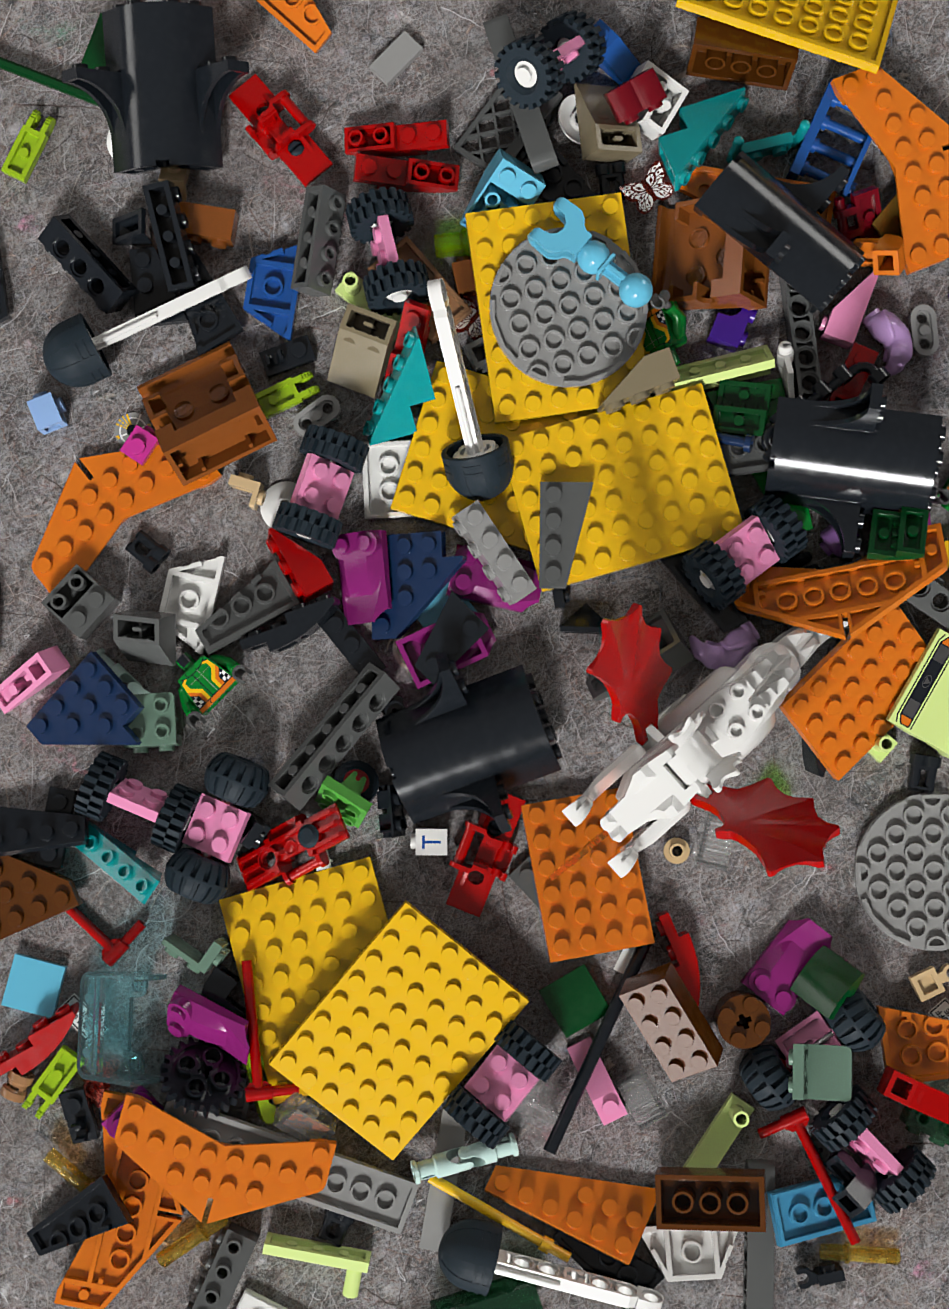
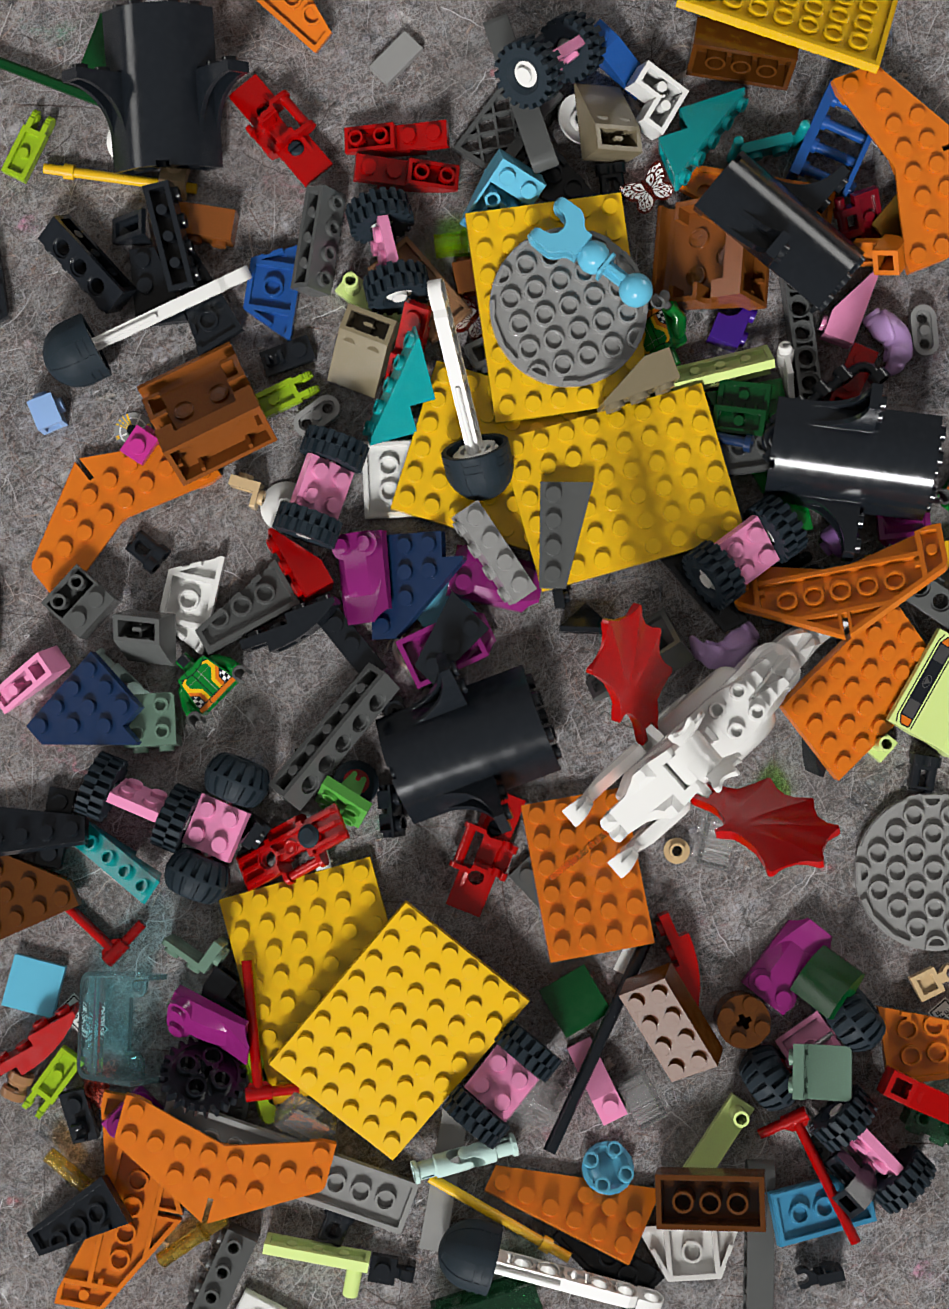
white brick [410,828,448,855] -> none
dark red brick [603,67,667,125] -> none
clear yellow axle [819,1242,901,1265] -> none
dark green slope [867,506,929,560] -> none
none -> yellow bar [43,163,198,194]
none -> black plate [368,1252,416,1286]
none -> medium azure dish [582,1141,634,1195]

